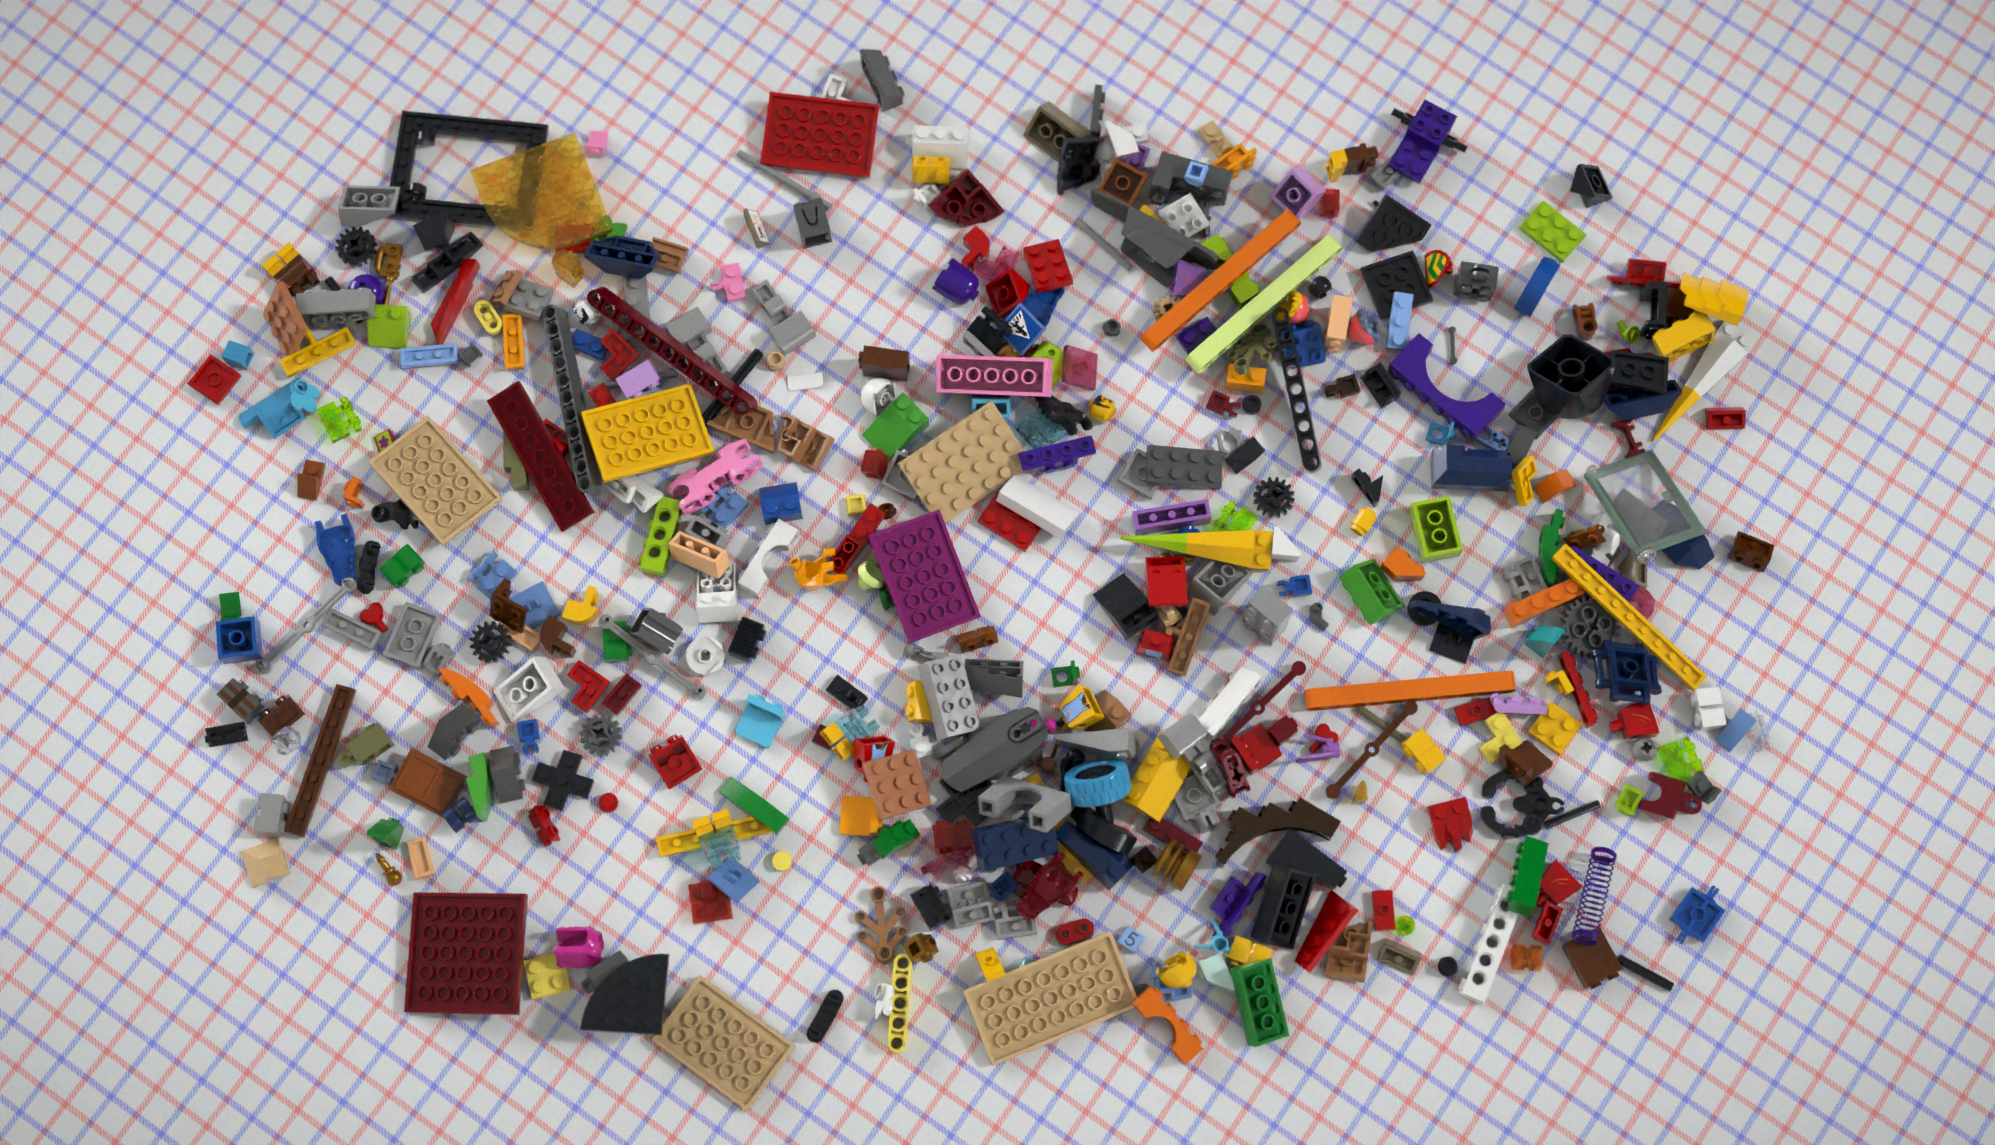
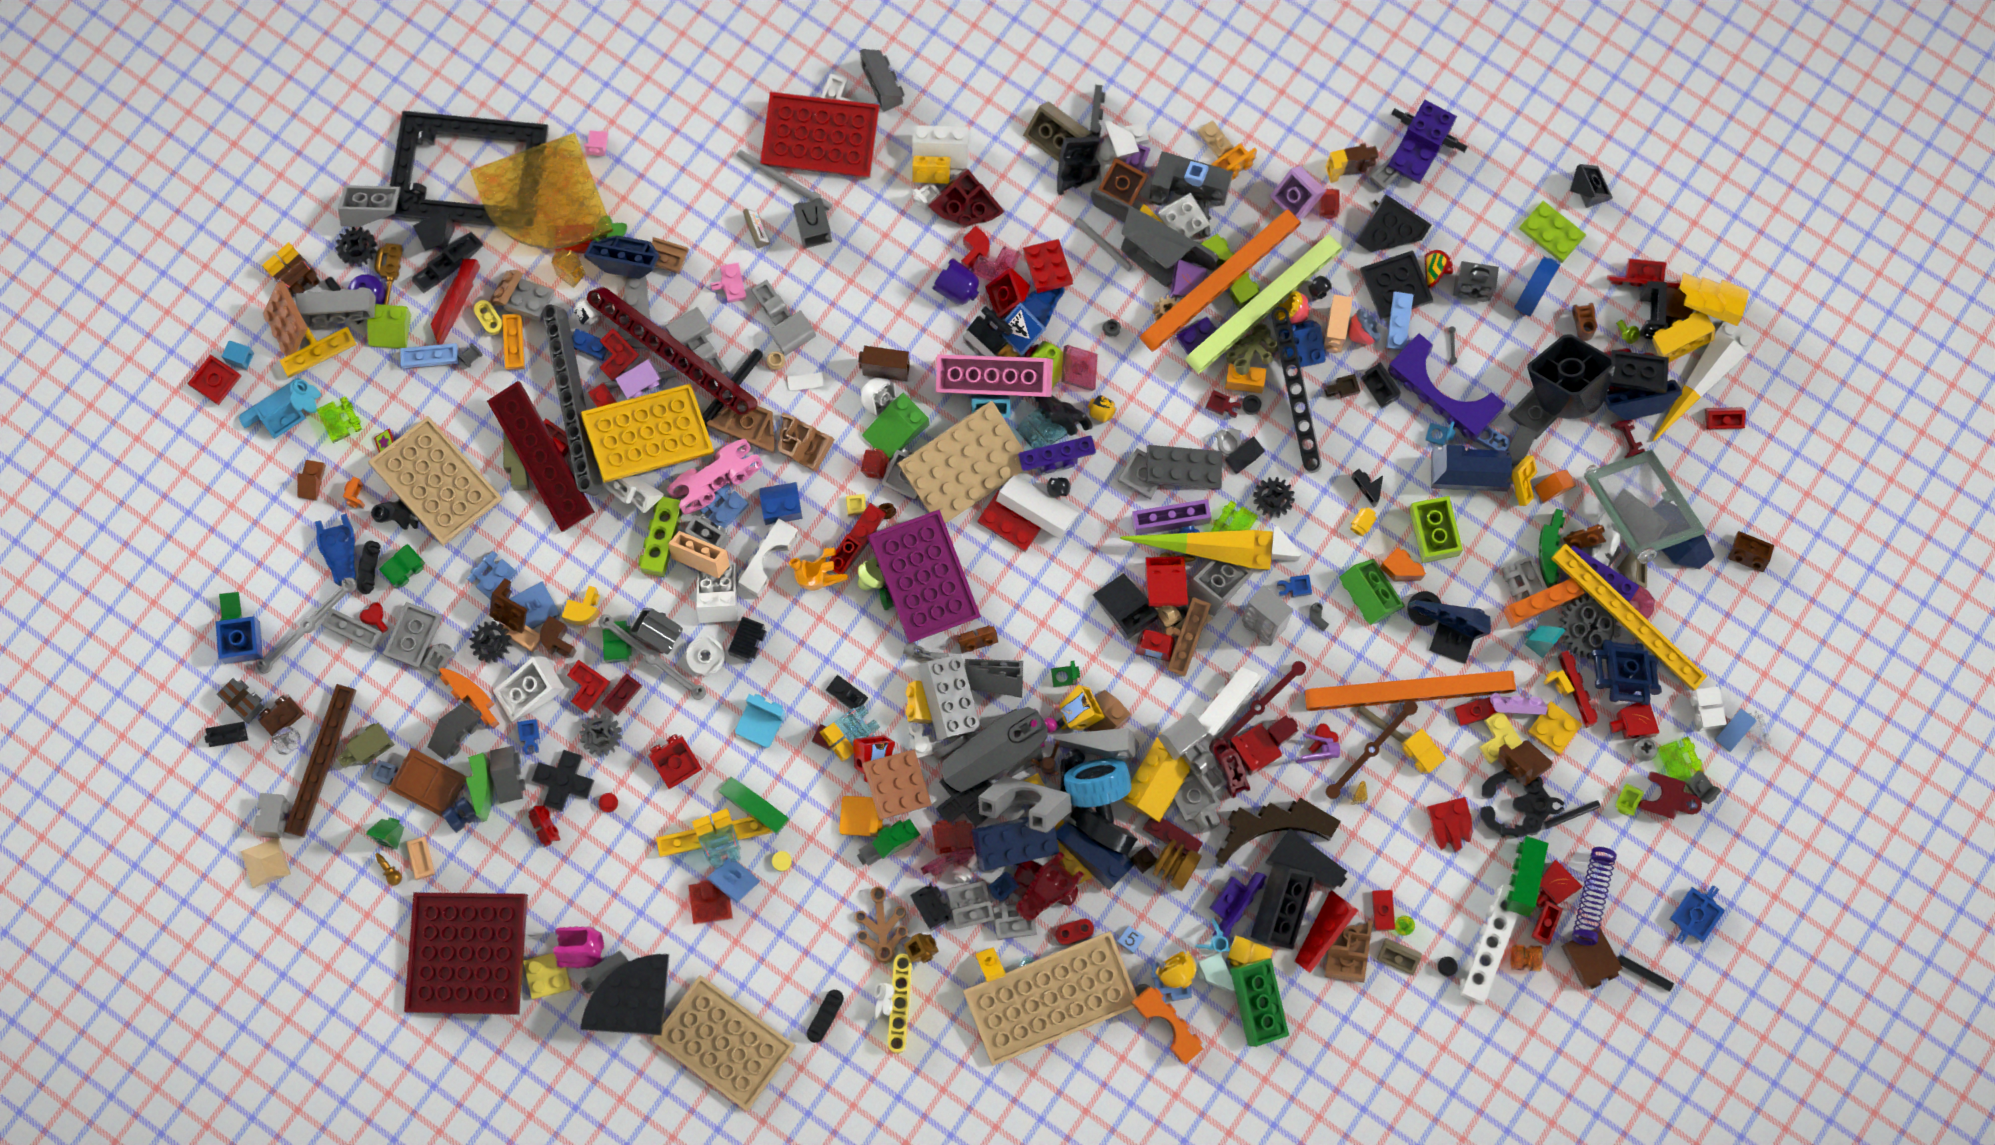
none -> black piece [1046,477,1071,497]

